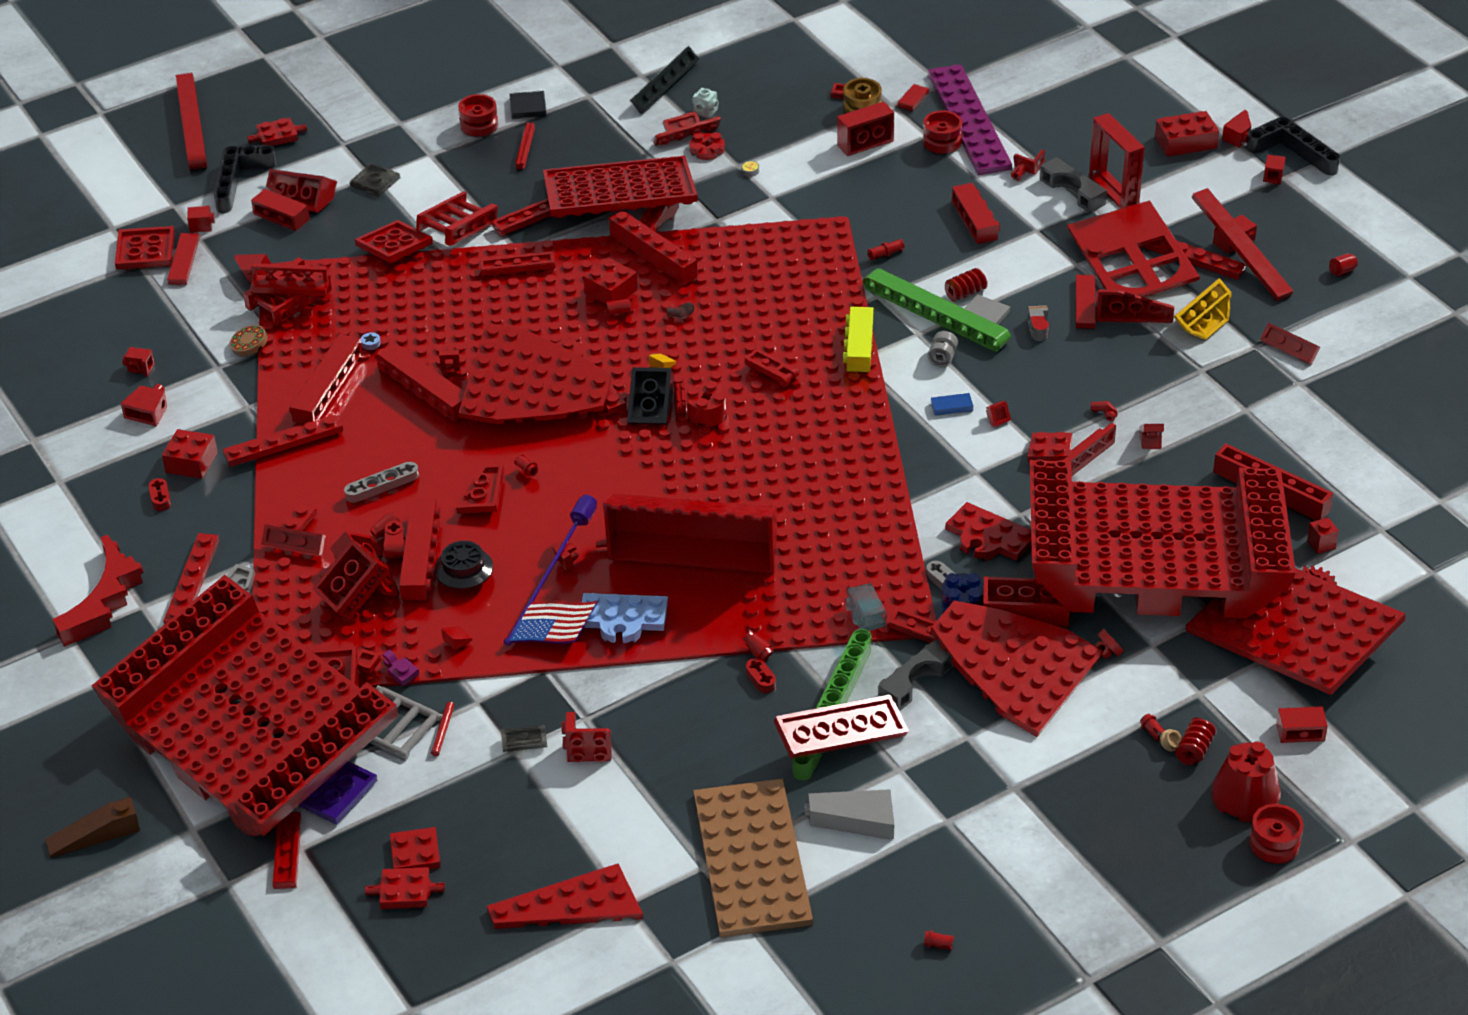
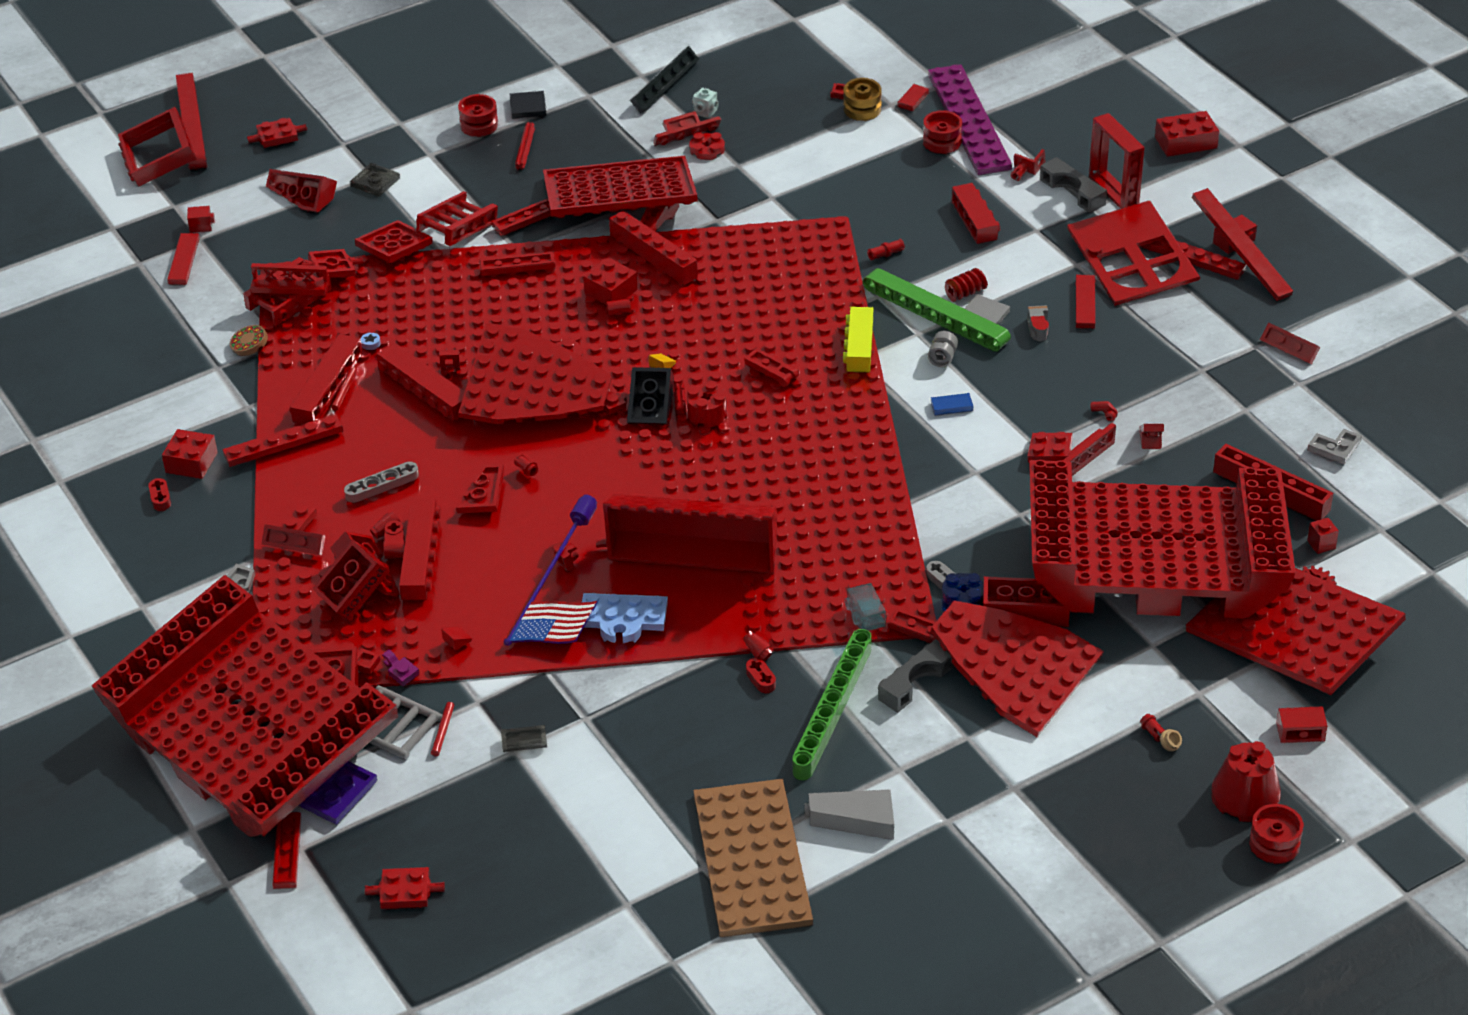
reddish brown wedge [45,796,140,858] -> none
red arch [52,535,144,647] -> none
red plate [115,226,175,270] -> none
red torso [121,384,168,427] -> none
red brick [122,347,155,377] -> none
red plate [163,533,219,625] -> none
black beam [214,145,277,213] -> none
red slope [234,254,272,283] -> none
red brick [251,189,310,231] -> none
red plate [390,827,441,869] -> none
black wheel [434,540,493,589] -> none
red wing [487,863,643,929] -> none
red bracket [561,712,612,762] -> none
clear smoke arm [667,302,695,319] -> none
tile [741,161,760,177] -> none
plate [773,695,909,759] -> none
red brick [837,101,894,156] -> none
red pin [923,930,954,951] -> none
red plate [945,502,1032,562] -> none
red tile [986,401,1011,427] -> none
red wedge [1095,289,1175,323] -> none
red tile [1095,629,1124,659] -> none
yellow wedge [1173,278,1232,340] -> none
red piece [1175,717,1216,765] -> none
red slope [1222,109,1252,148] -> none
black beam [1246,117,1340,176] -> none
red brick [1263,155,1286,184] -> none
red brick [1329,253,1358,276] -> none
none -> red window [118,107,197,187]
none -> red plate [300,249,363,278]
none -> red bar [331,367,357,411]
none -> light grey plate [1307,429,1362,465]

